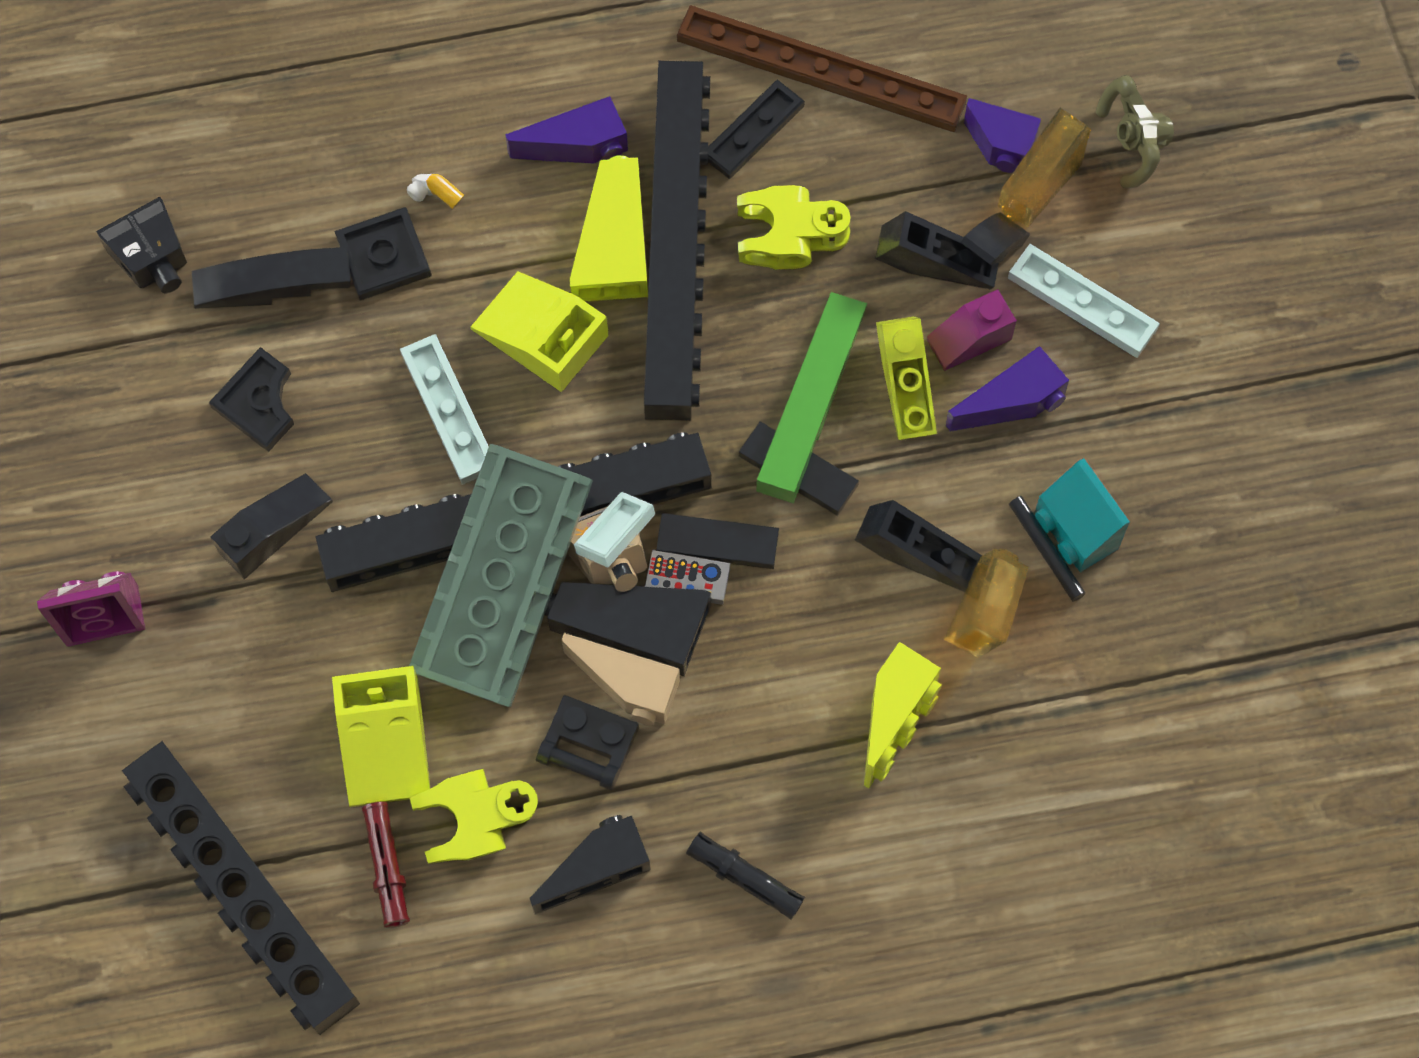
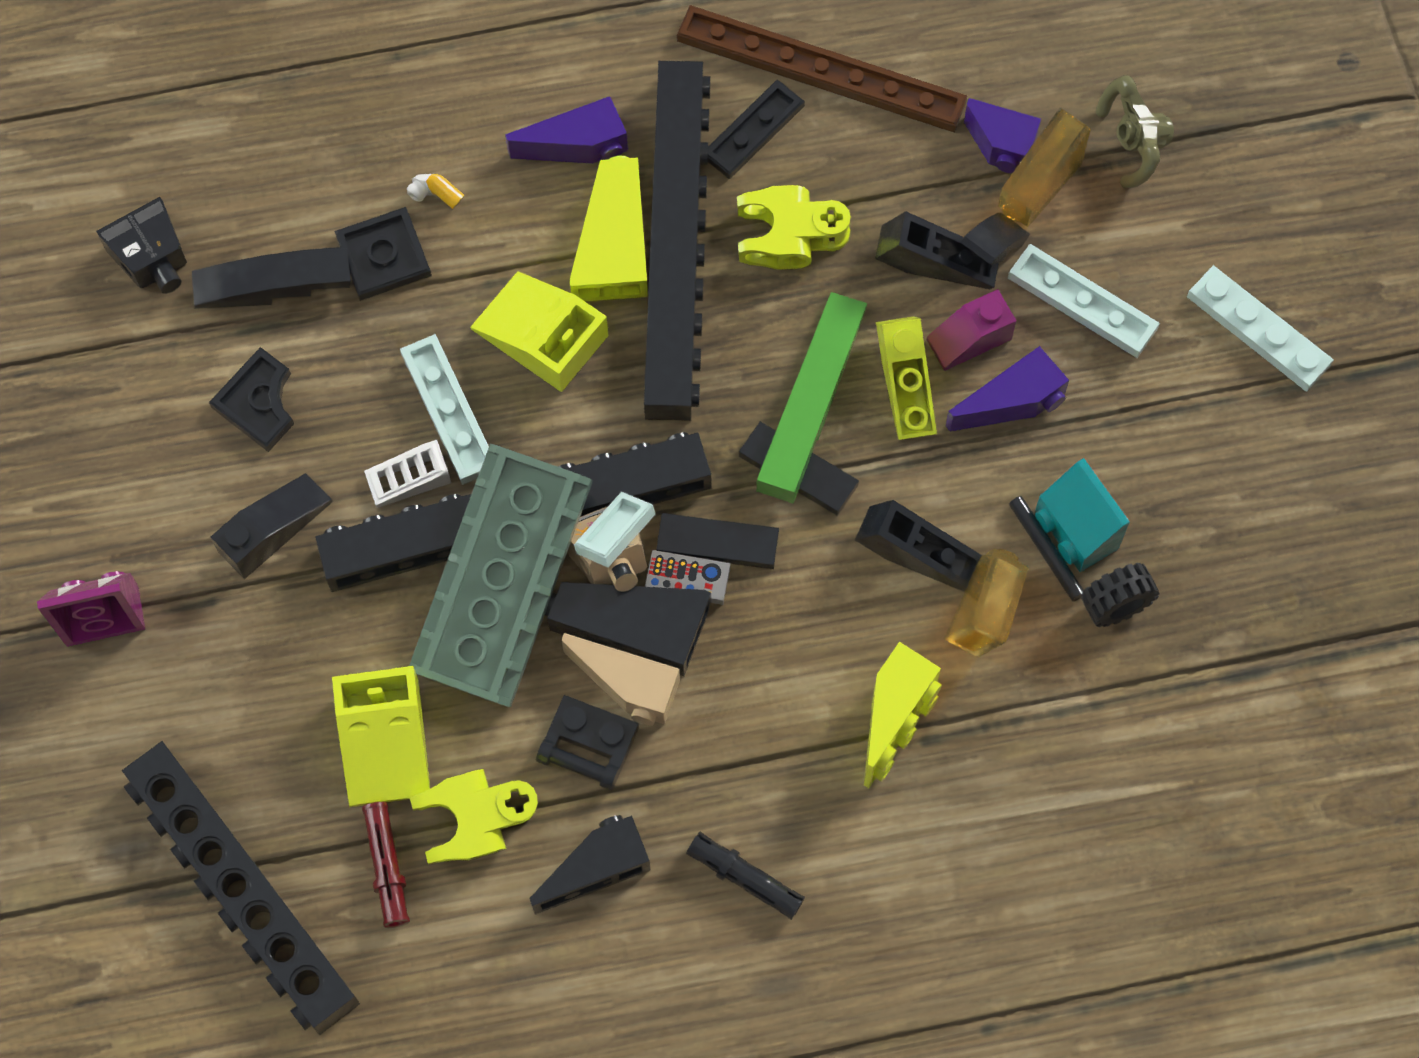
none -> white slope [364,440,451,508]
none -> black tyre [1081,563,1160,627]
none -> light aqua plate [1187,265,1334,392]

